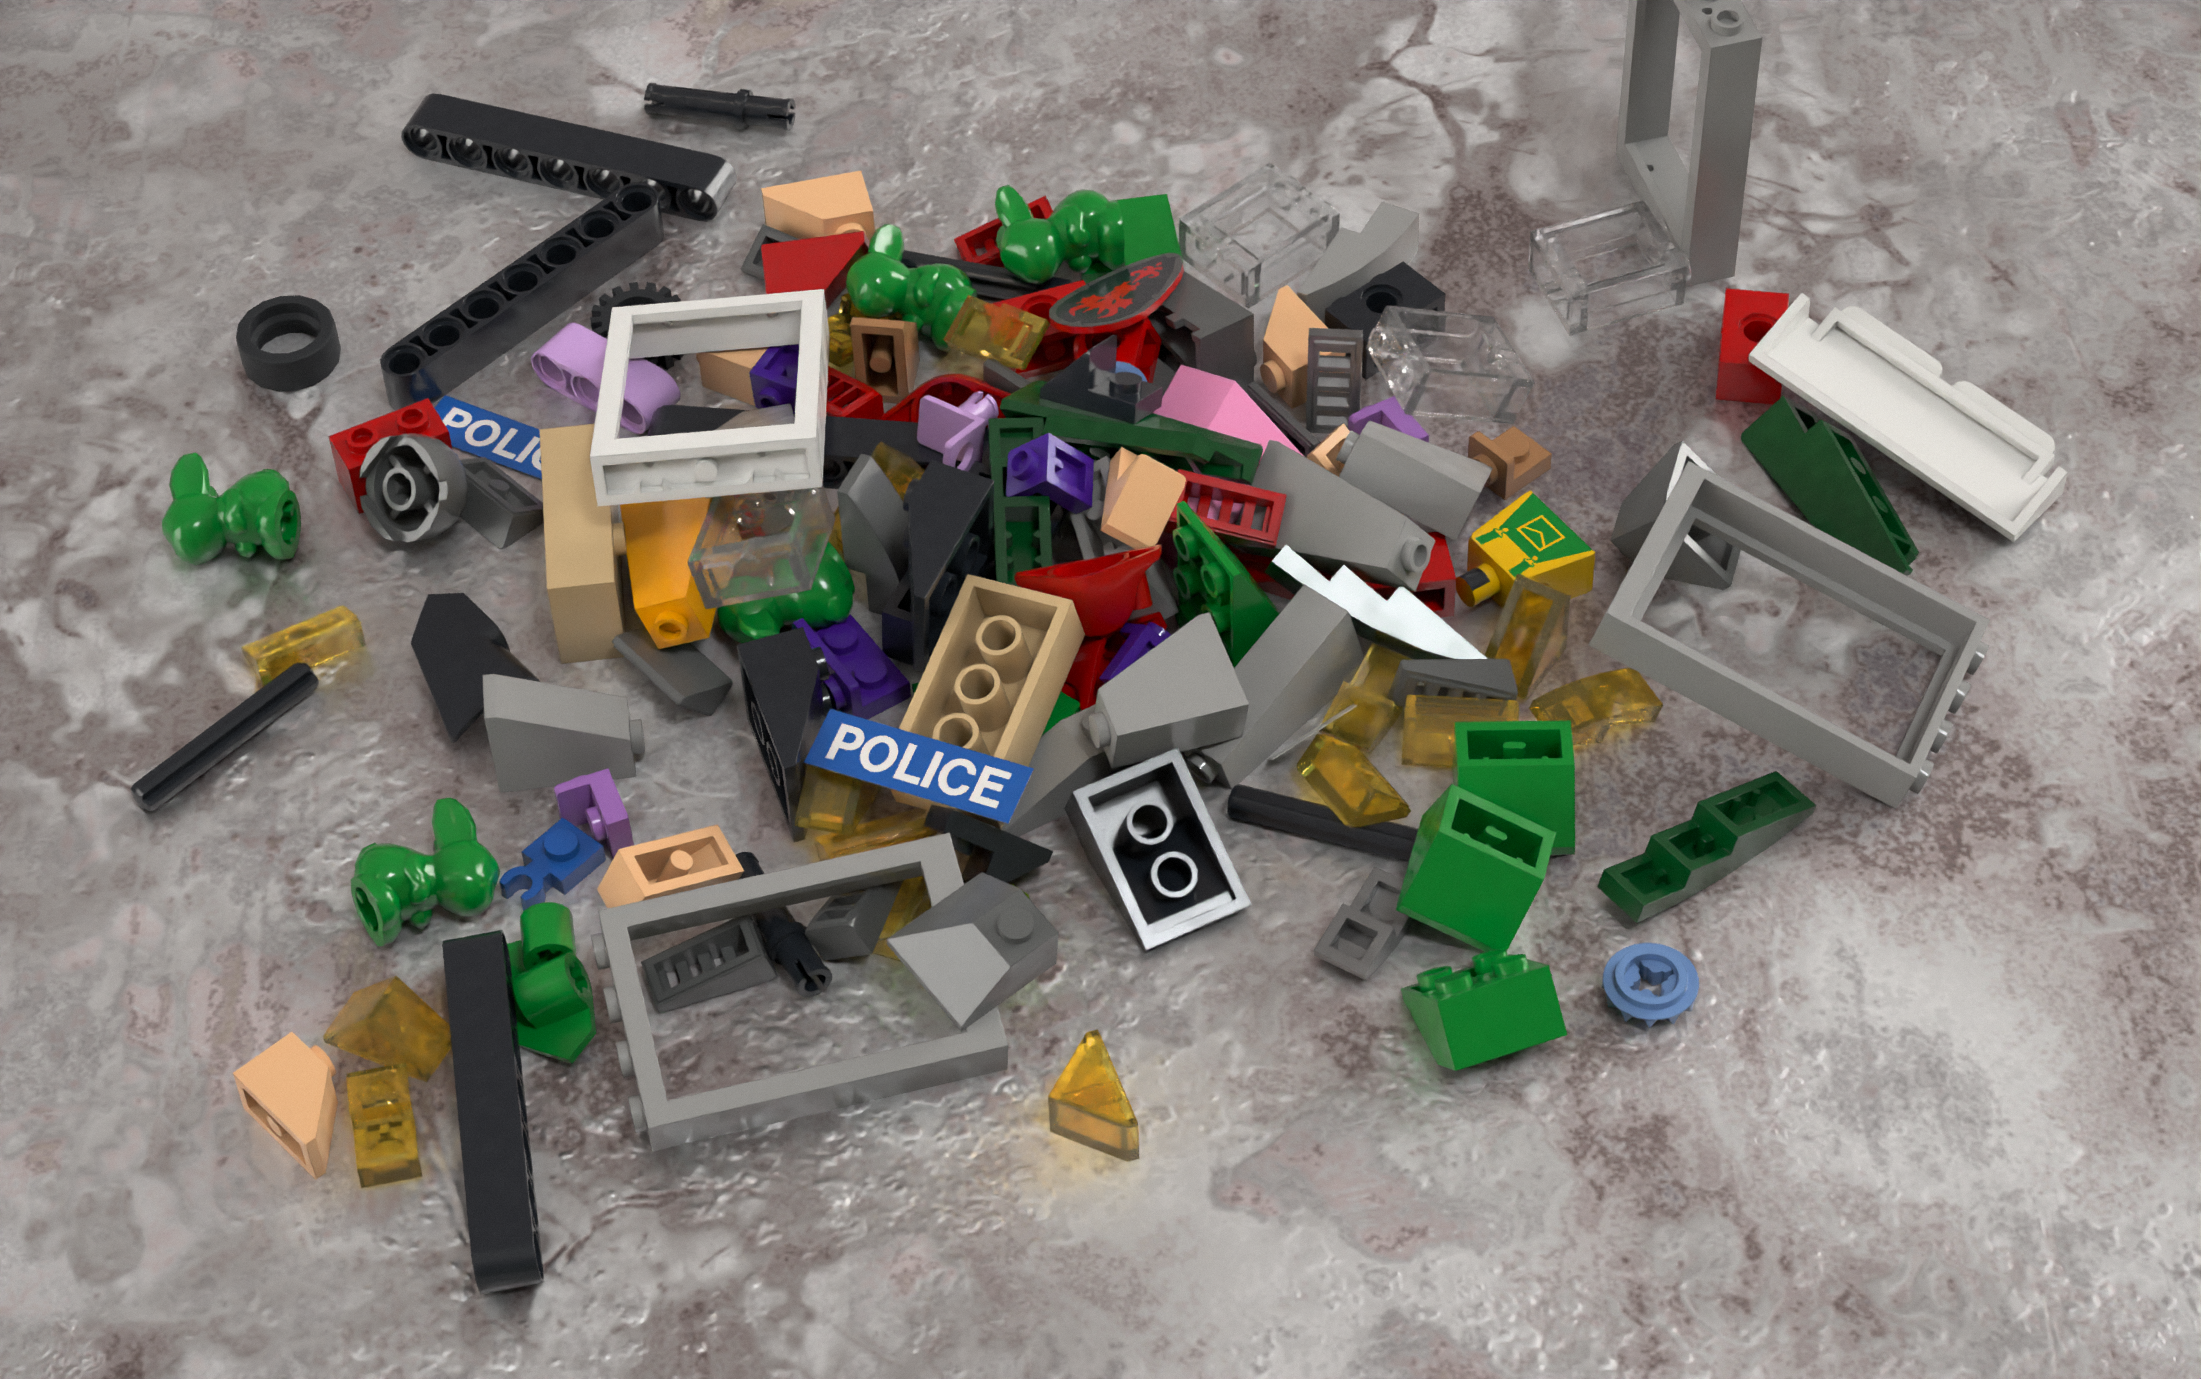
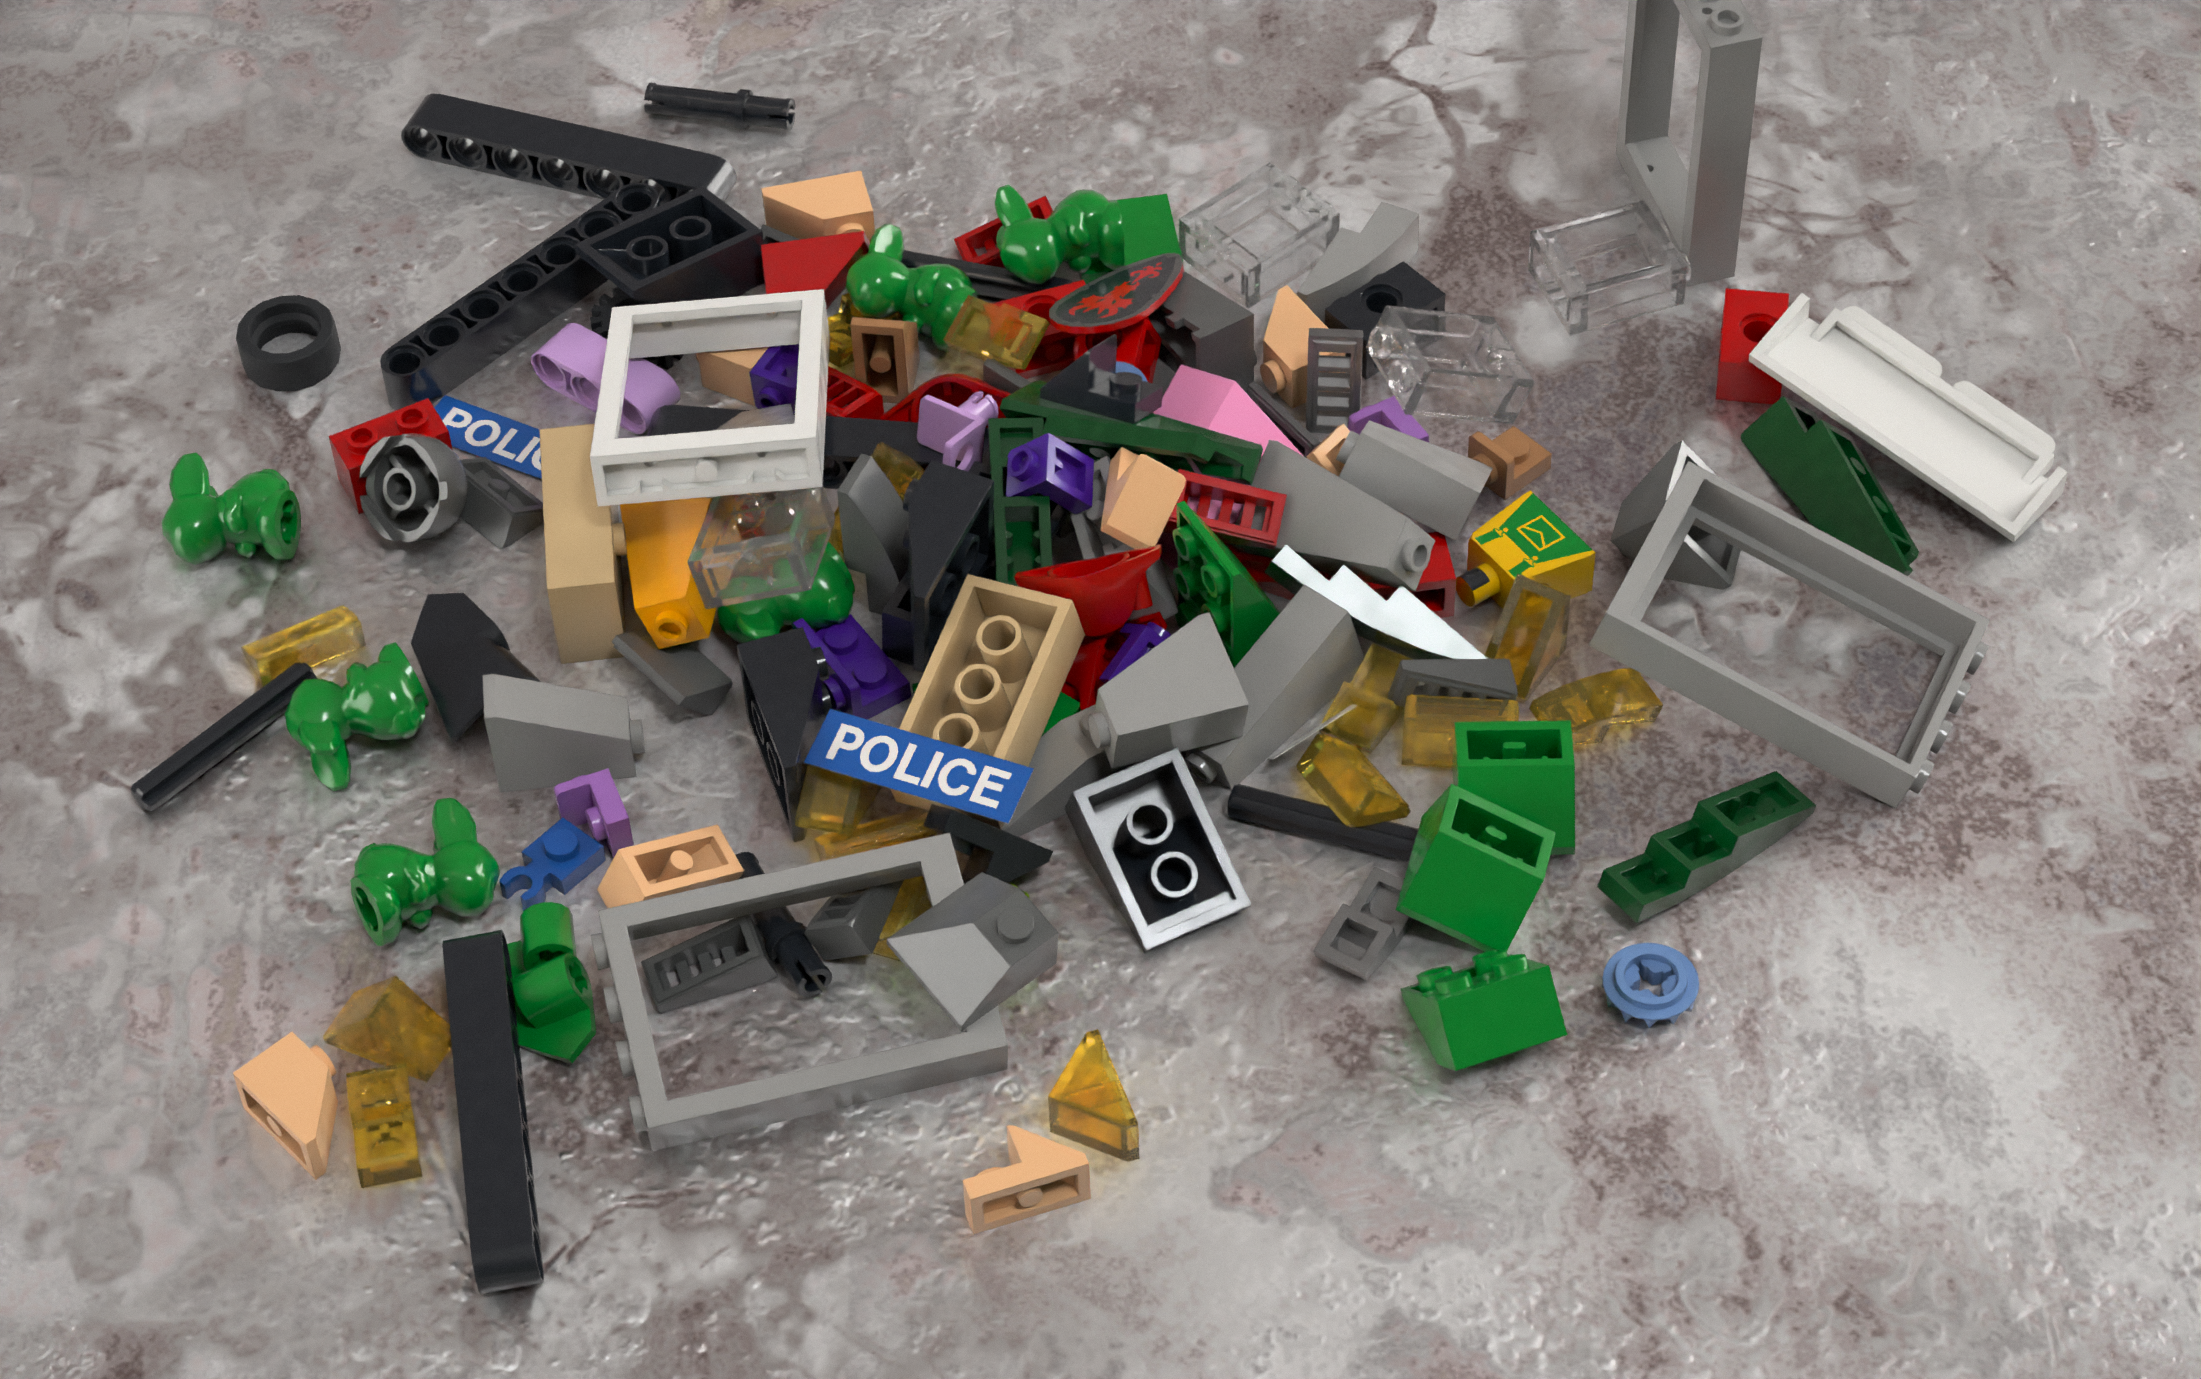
none -> green animal [285,642,429,791]
none -> black slope [575,186,765,301]
none -> light nougat slope [963,1125,1091,1235]

